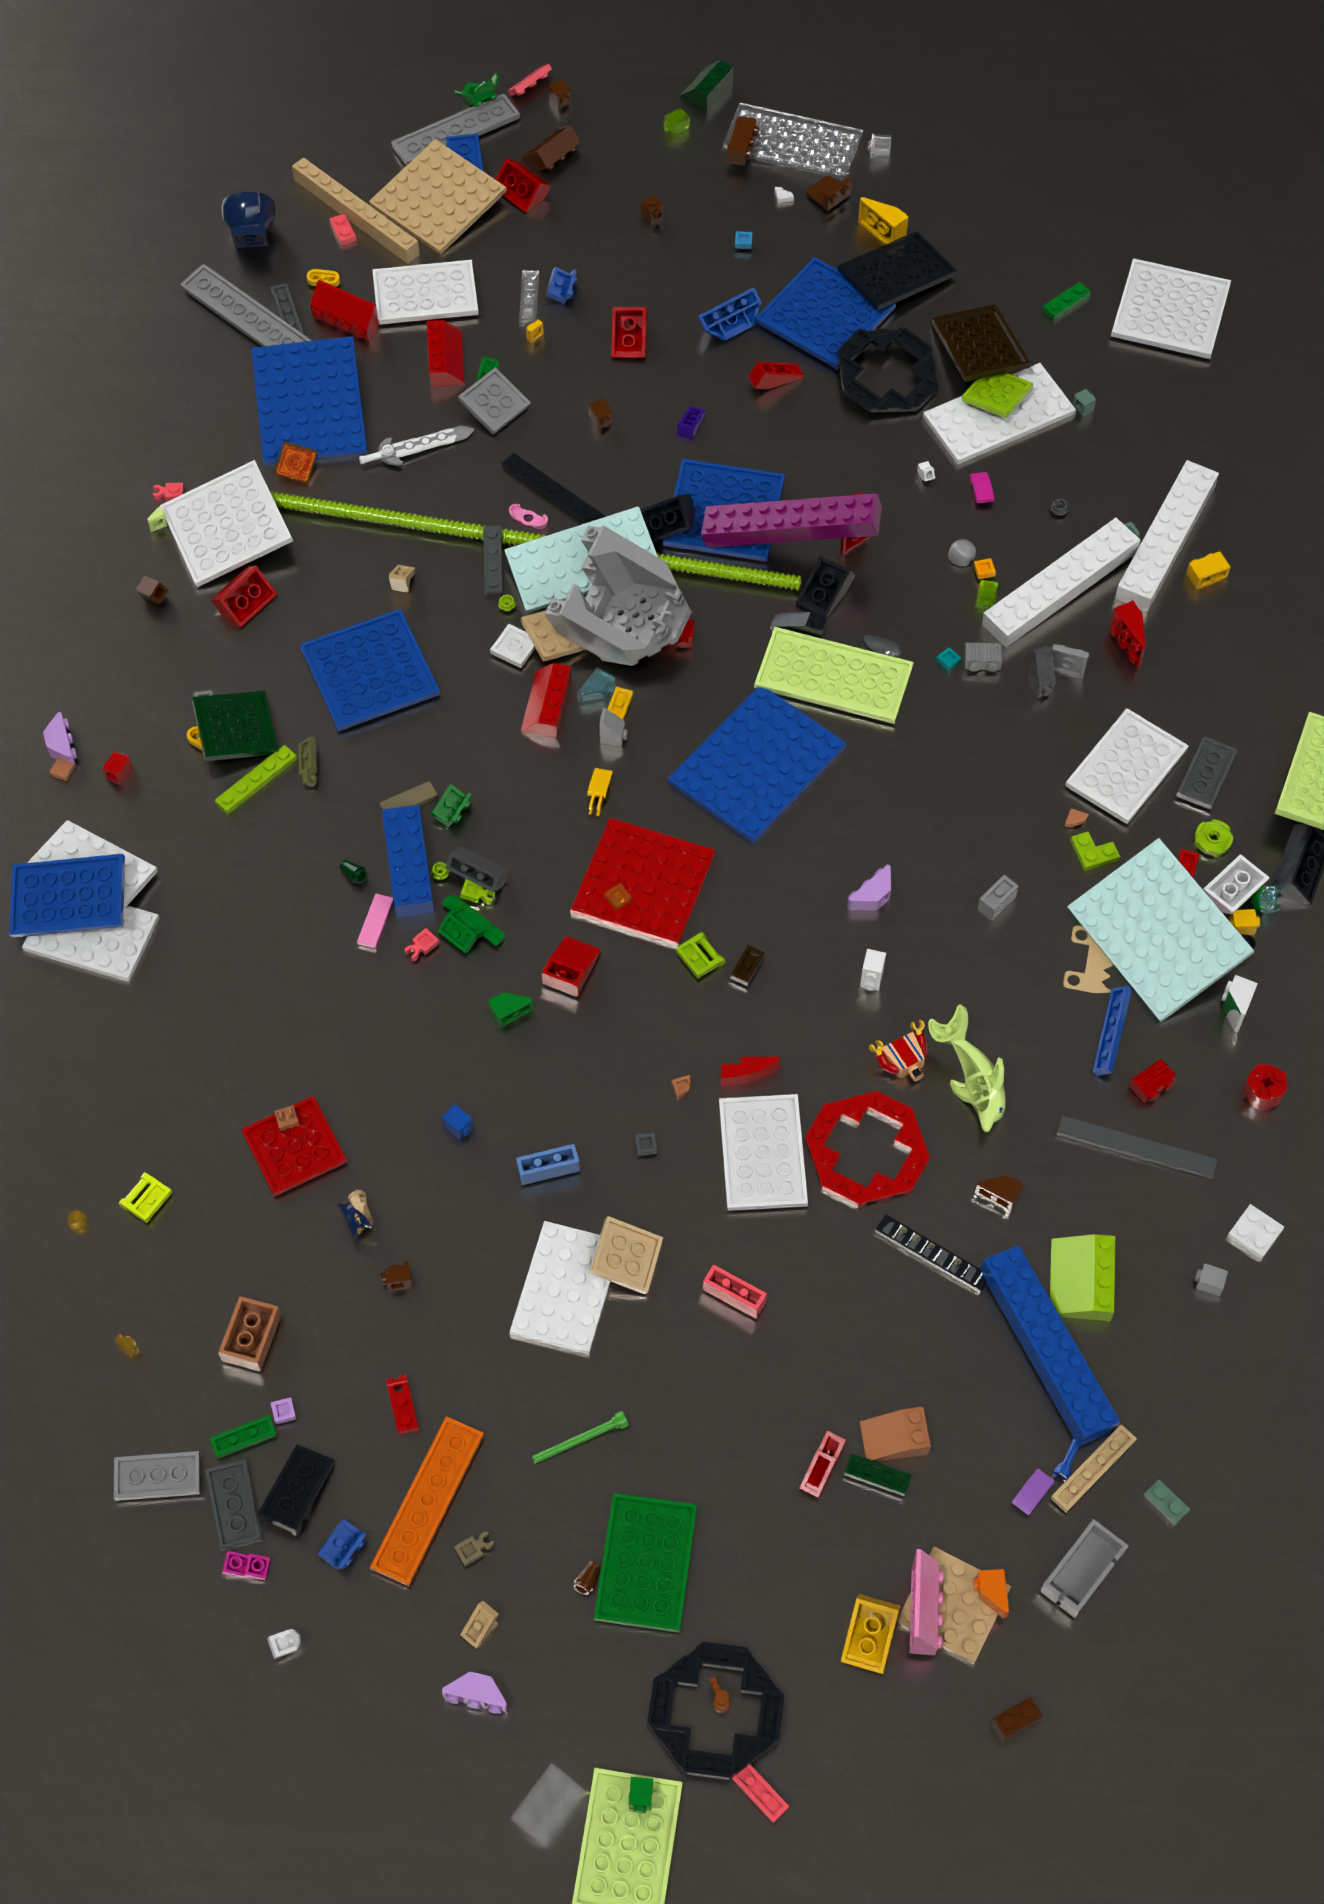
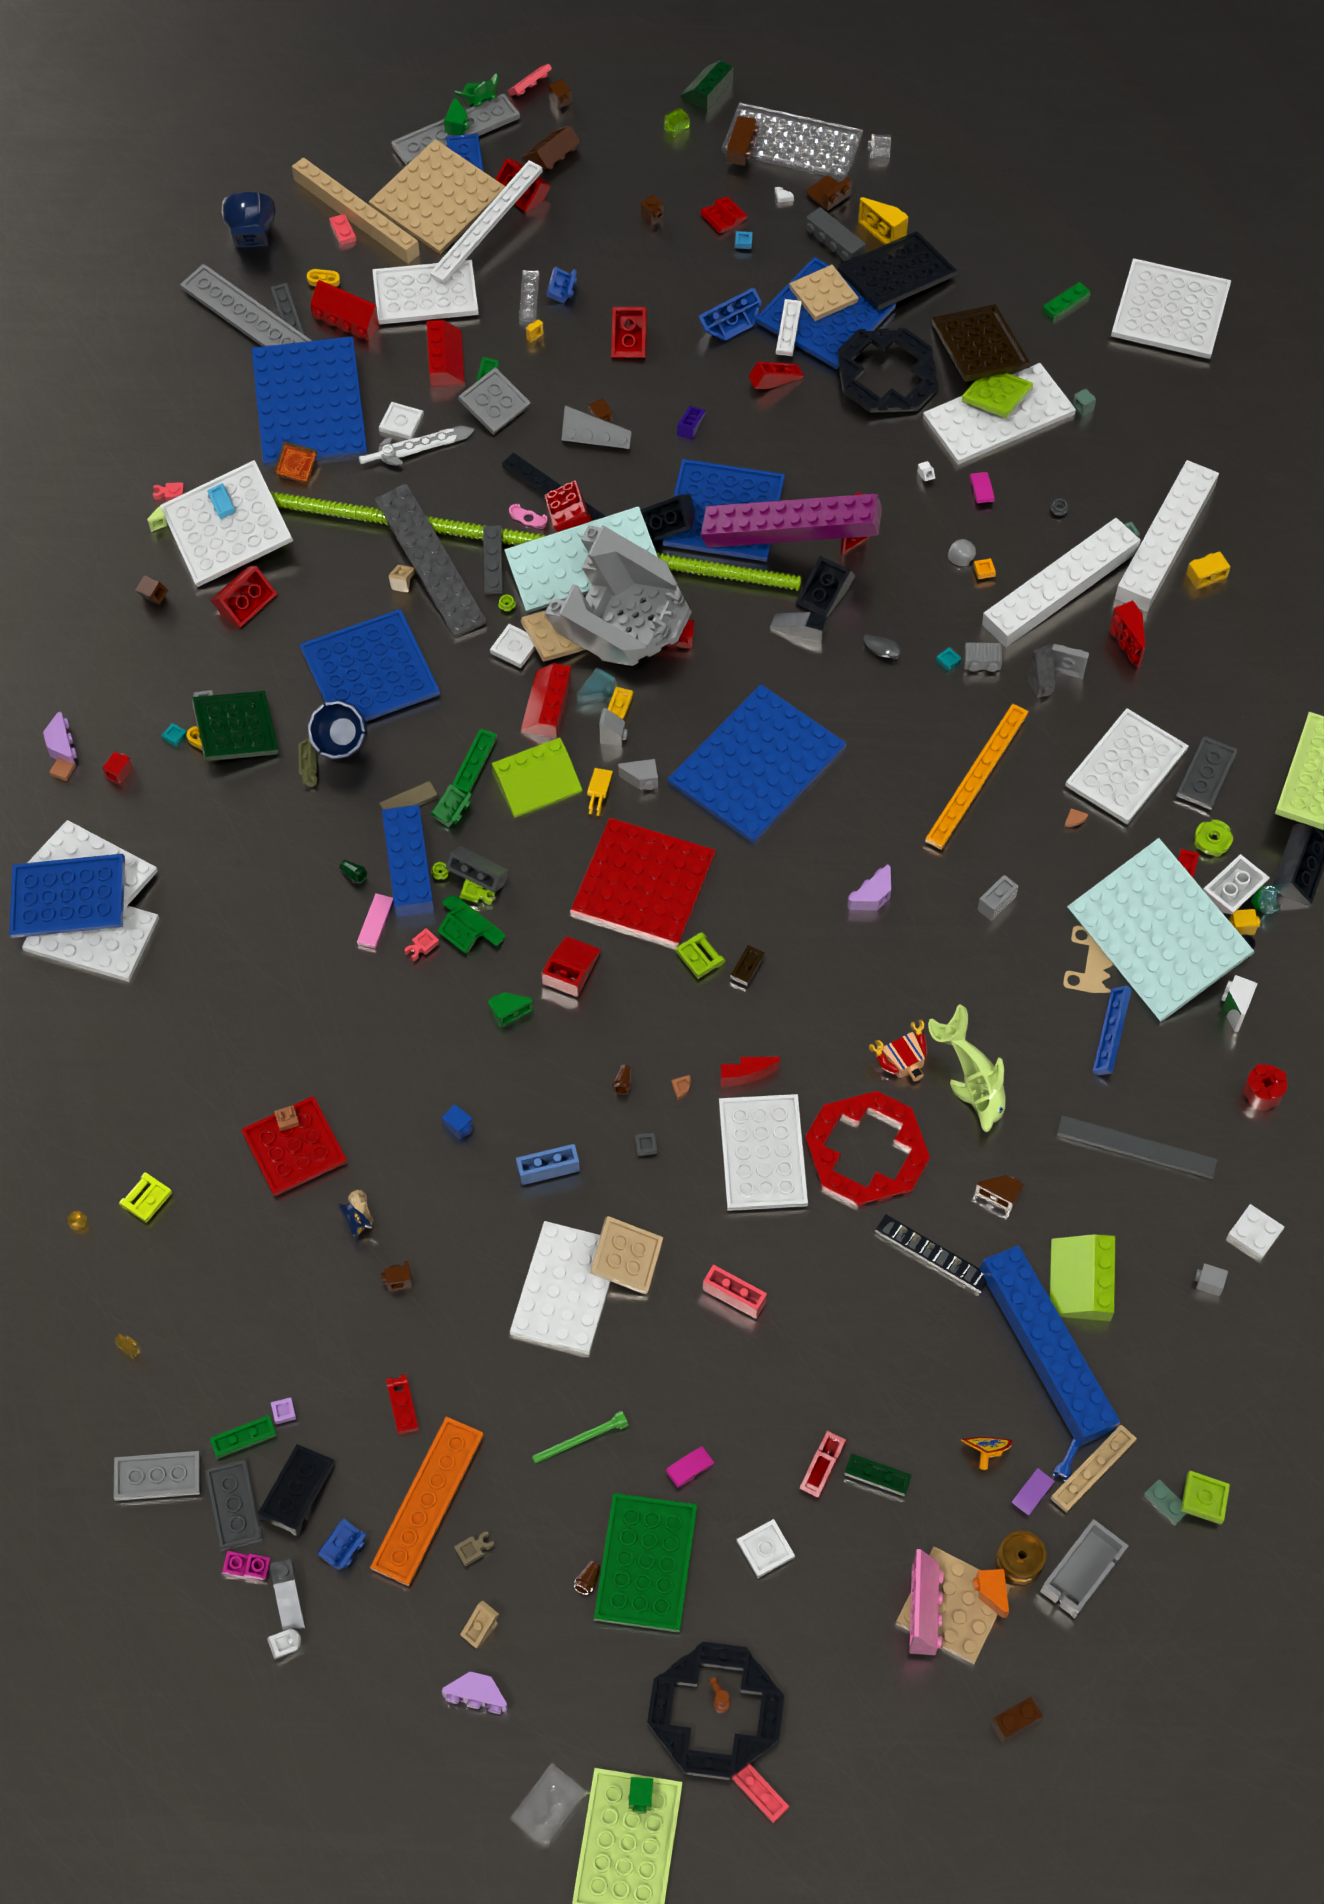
lime plate [215,745,297,815] -> none
nougat brick [218,1296,281,1372] -> none
clear yellow plate [605,884,631,910] -> none
yellowish green plate [754,627,914,724] -> none
yellow slope [841,1594,901,1674] -> none
white brick [860,949,886,991] -> none
nougat slope [860,1407,931,1462] -> none
clear neon green brick [975,579,998,610] -> none
lime plate [1070,832,1120,871] -> none
red brick [1129,1059,1176,1103] -> none
none -> teal tile [161,723,187,747]
none -> medium azure tile [207,483,236,520]
none -> slope [270,1559,305,1631]
none -> dark blue plate [308,700,368,760]
none -> flat silver plate [375,484,487,638]
none -> white tile [379,402,424,439]
none -> white plate [430,160,543,284]
none -> green slope [444,98,470,135]
none -> green plate [452,728,497,795]
none -> lime slope [492,737,583,818]
none -> red slope [544,480,592,532]
none -> light grey wing [561,405,632,449]
none -> reddish brown cone [612,1065,632,1095]
none -> light grey slope [618,759,658,790]
none -> dark pink slope [665,1446,714,1488]
none -> red slope [700,196,748,234]
none -> white plate [736,1519,795,1578]
none -> white tile [776,299,802,356]
none -> tan plate [789,265,858,321]
none -> dark grey brick [805,207,866,262]
none -> light orange plate [925,703,1029,850]
none -> shield [961,1437,1013,1470]
none -> pearl gold wheel [996,1530,1047,1585]
none -> lime plate [1181,1471,1230,1525]

